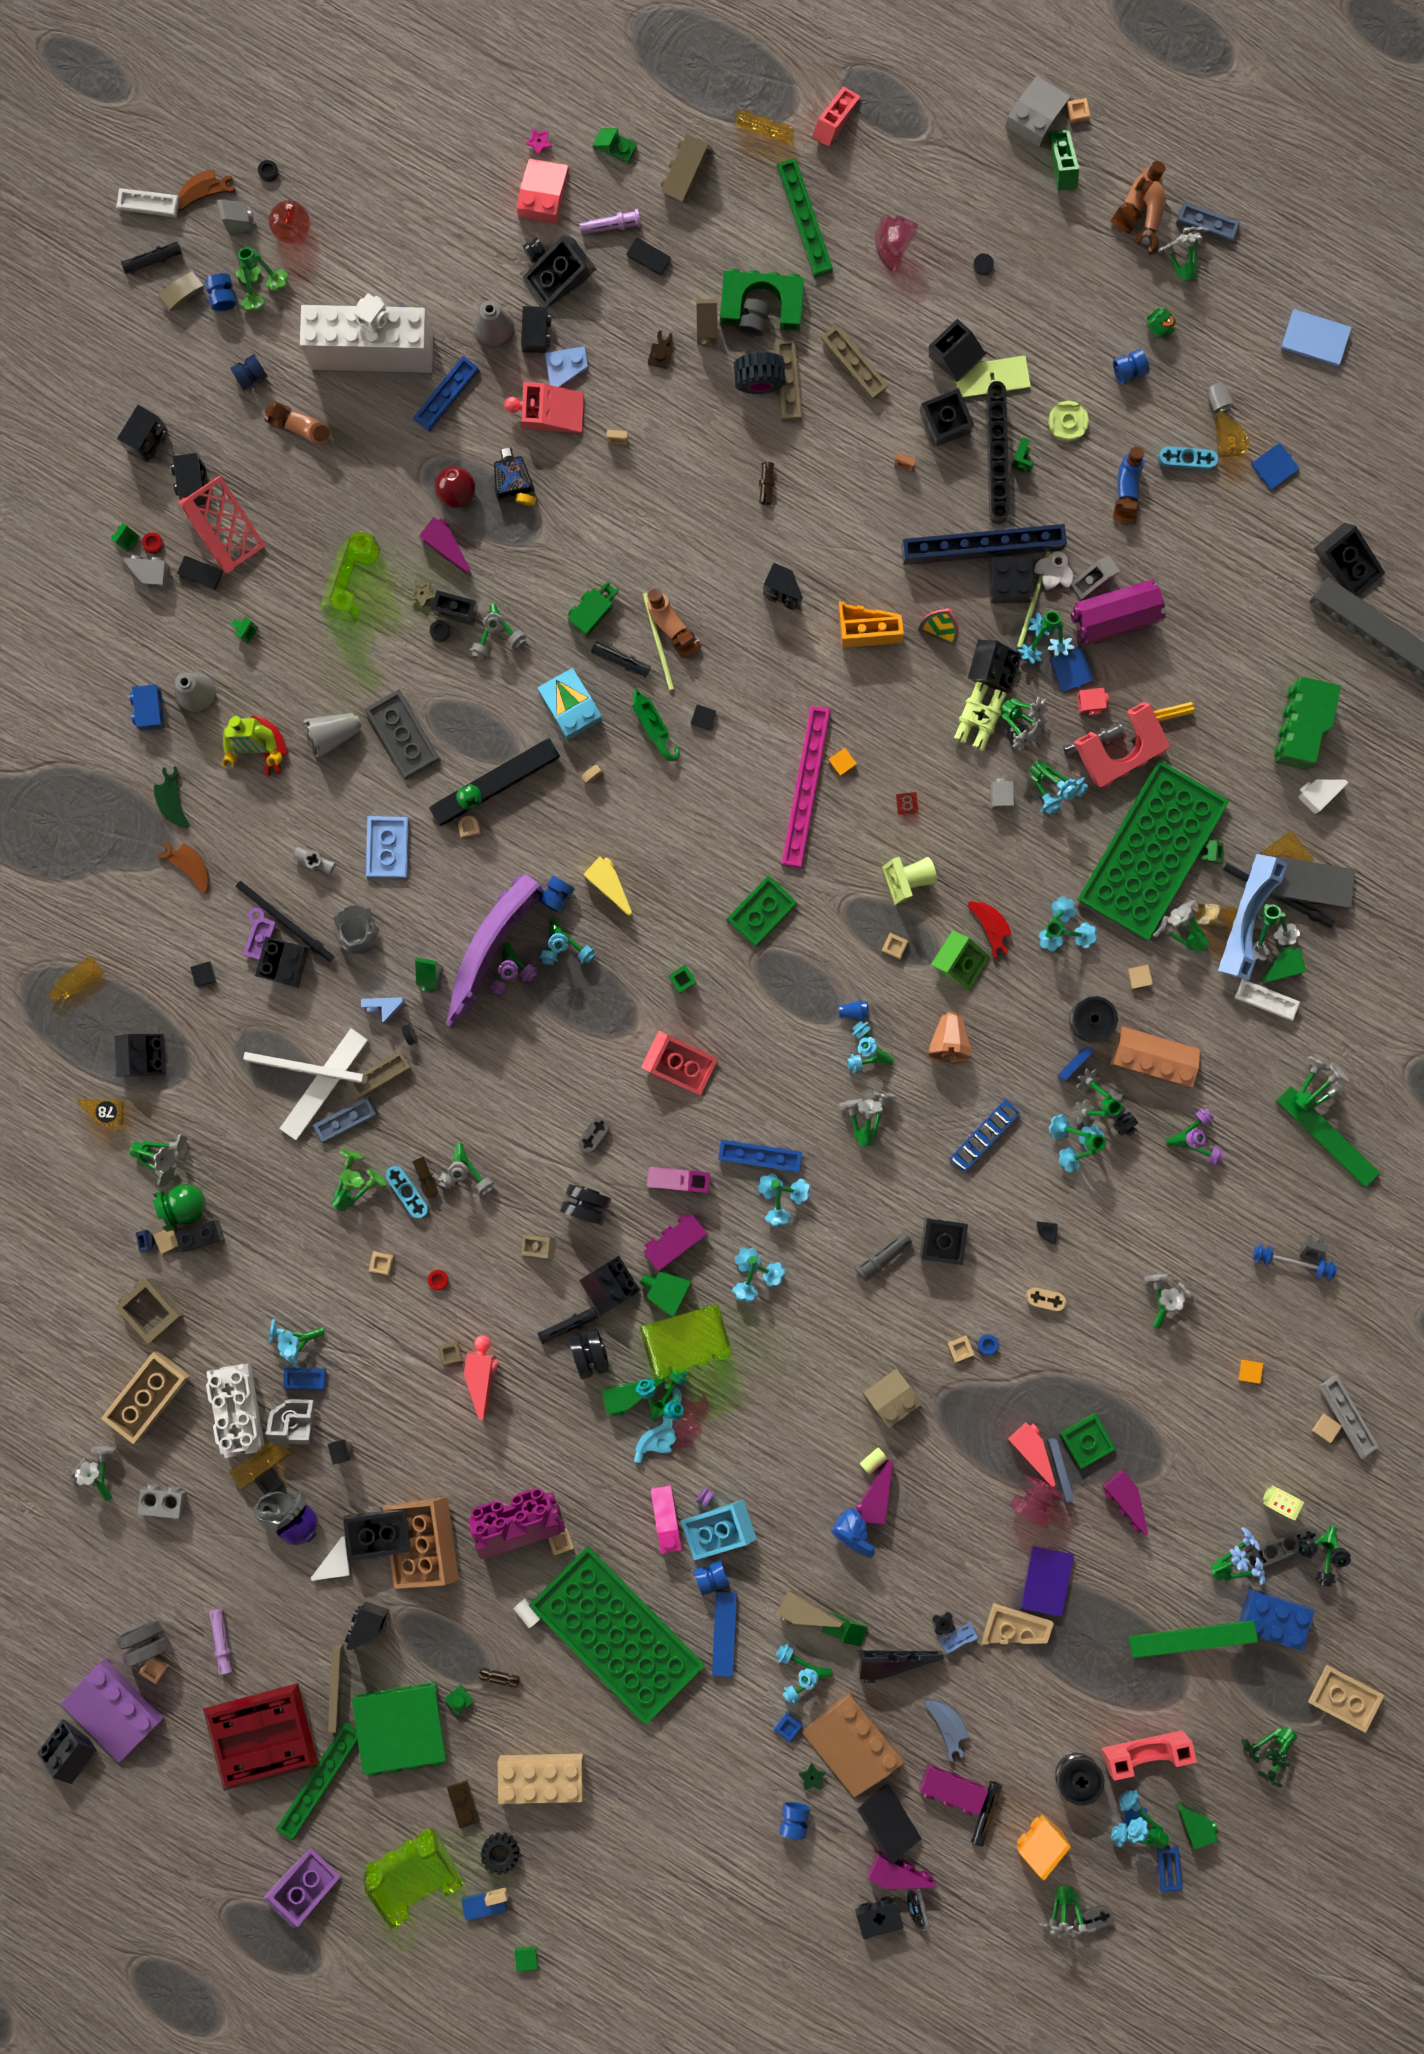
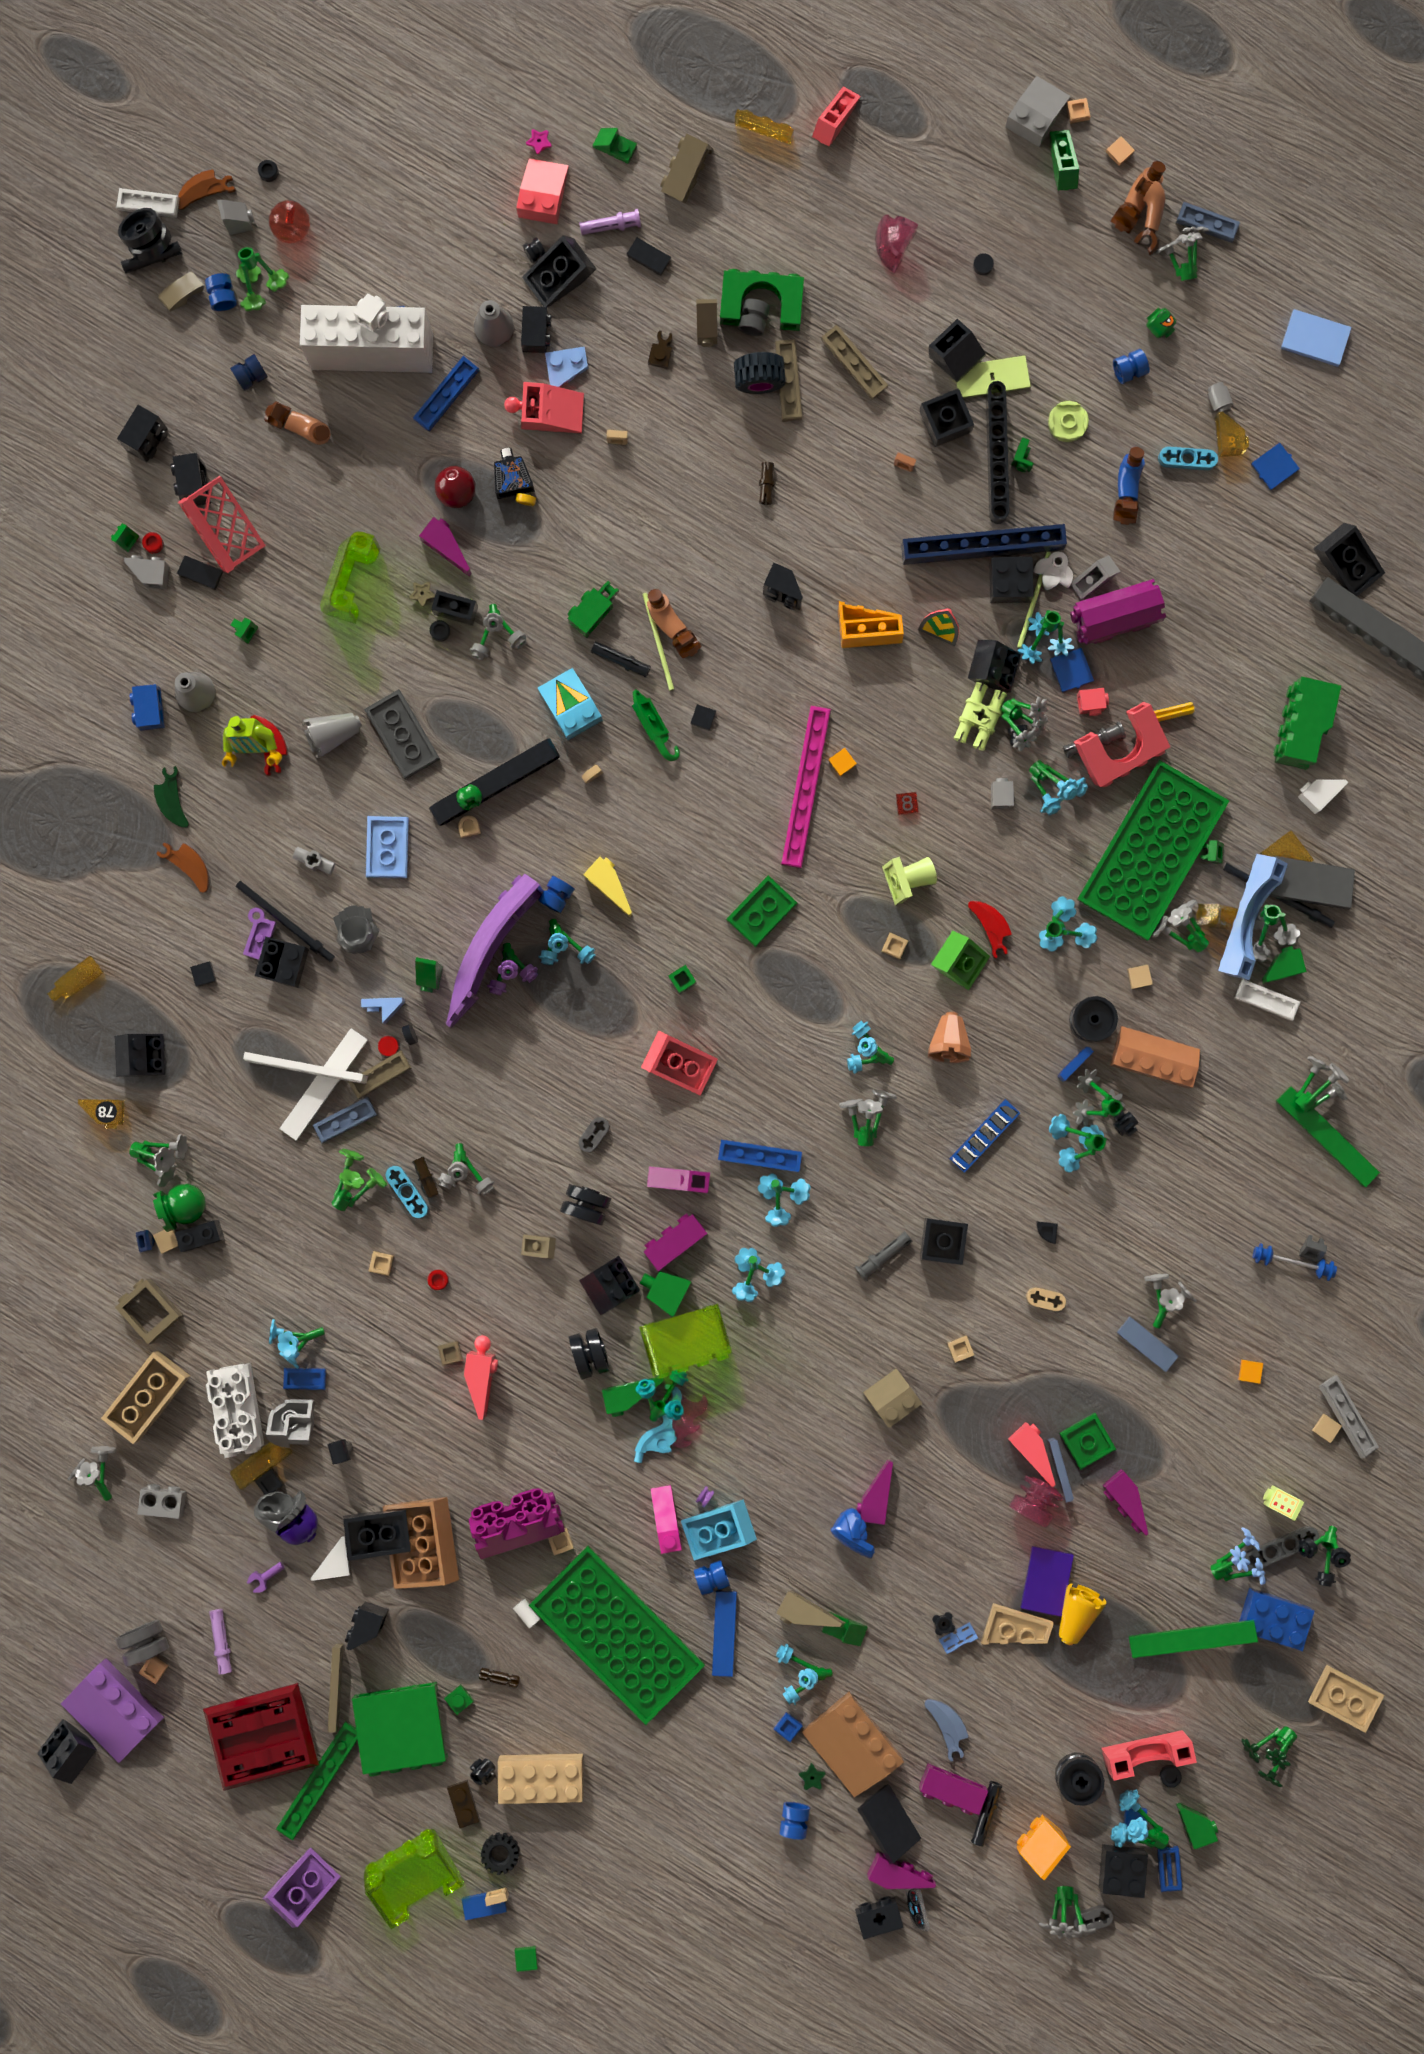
black pin [537,1306,599,1344] -> none
green tile [777,158,833,278] -> none
blue cone [839,1000,869,1020] -> none
black wedge [859,1650,944,1683] -> none
yellowish green piece [860,1447,888,1475] -> none
blue tile [977,1334,999,1355] -> none
medium lavender plant [1166,1108,1224,1166] -> none
none -> black wheel [118,208,171,261]
none -> medium lavender bar [247,1562,285,1593]
none -> red tile [378,1036,399,1057]
none -> black gear [470,1758,496,1785]
none -> yellow cone [1059,1584,1106,1645]
none -> black brick [1098,1844,1148,1898]
none -> light nougat tile [1106,136,1135,166]
none -> sand blue tile [1116,1317,1179,1372]
none -> black tile [1160,1765,1182,1788]

